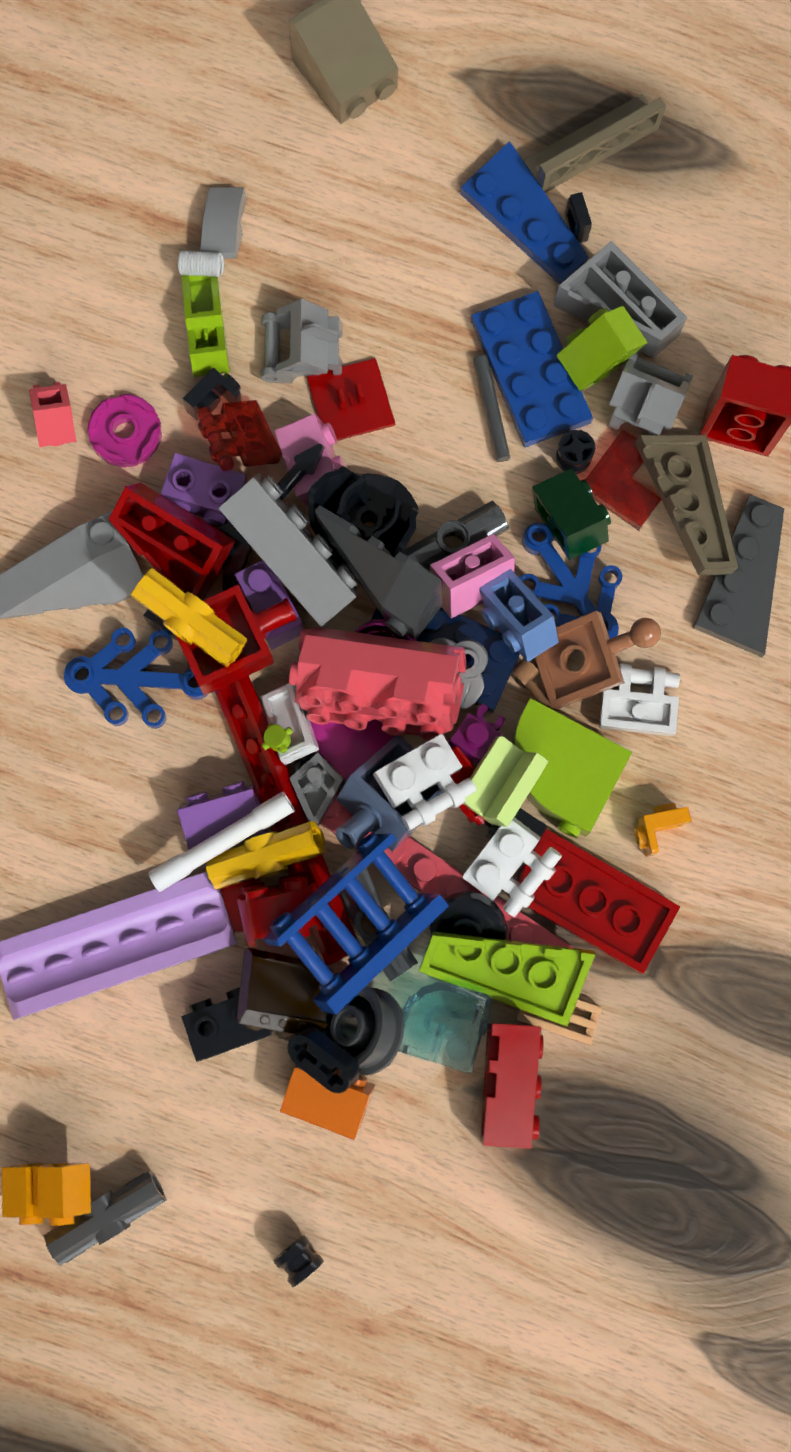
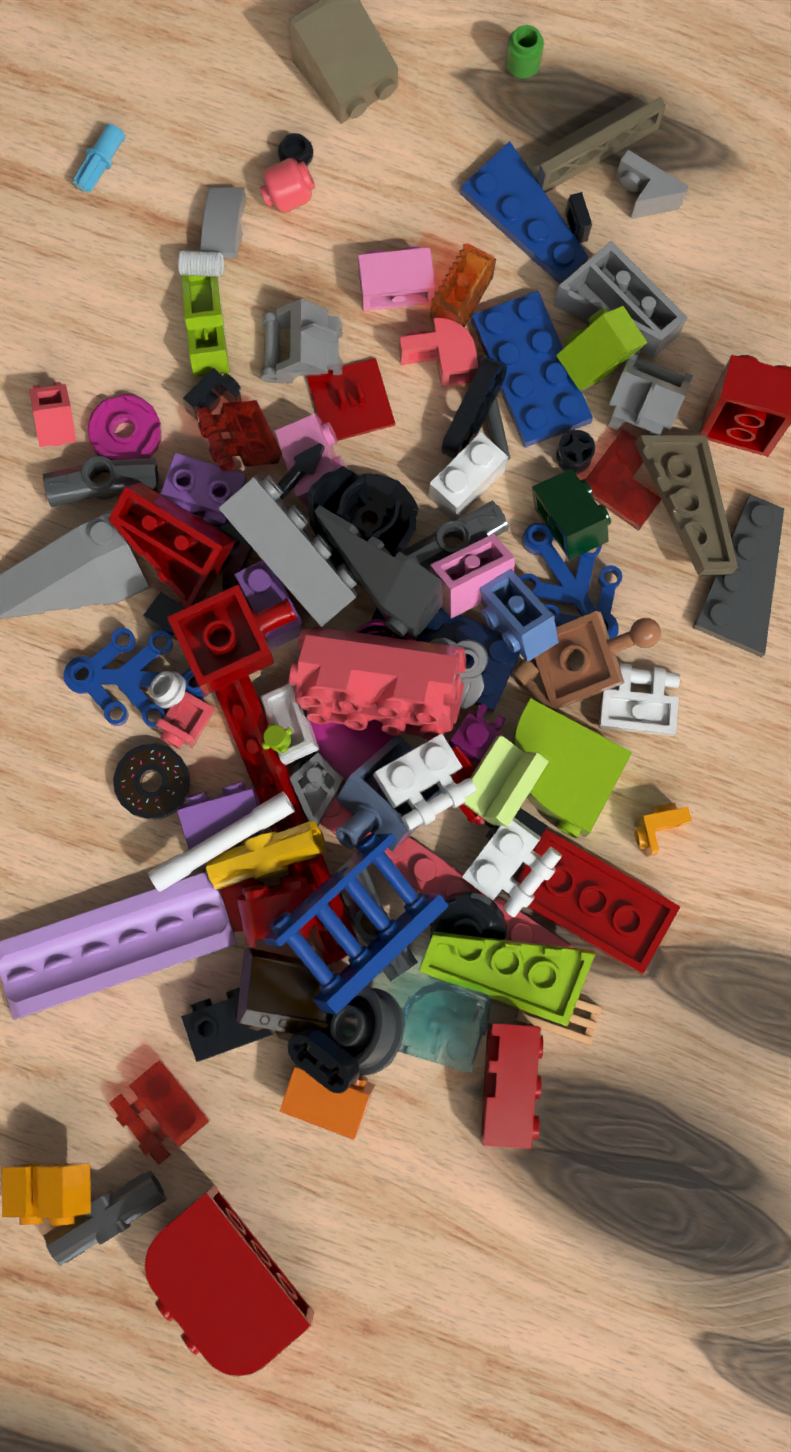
yellow piece [130,568,247,667] -> none
black wheel [273,1235,324,1288] -> none
none -> dark grey piece [42,456,159,507]
none -> medium azure axle [73,124,126,193]
none -> clear red plate [109,1059,211,1166]
none -> tile [113,743,190,820]
none -> red brick [145,1185,314,1376]
none -> white plate [150,671,186,708]
none -> coral bracket [155,691,216,749]
none -> coral head [260,157,316,213]
none -> black plate [278,133,313,166]
none -> bright pink brick [358,246,436,311]
none -> coral brick [399,318,479,387]
none -> white brick [428,432,508,521]
none -> clear orange brick [430,243,496,327]
none -> black beam [442,357,507,459]
none -> bright green brick [506,25,544,79]
none -> light grey slope [615,150,689,218]

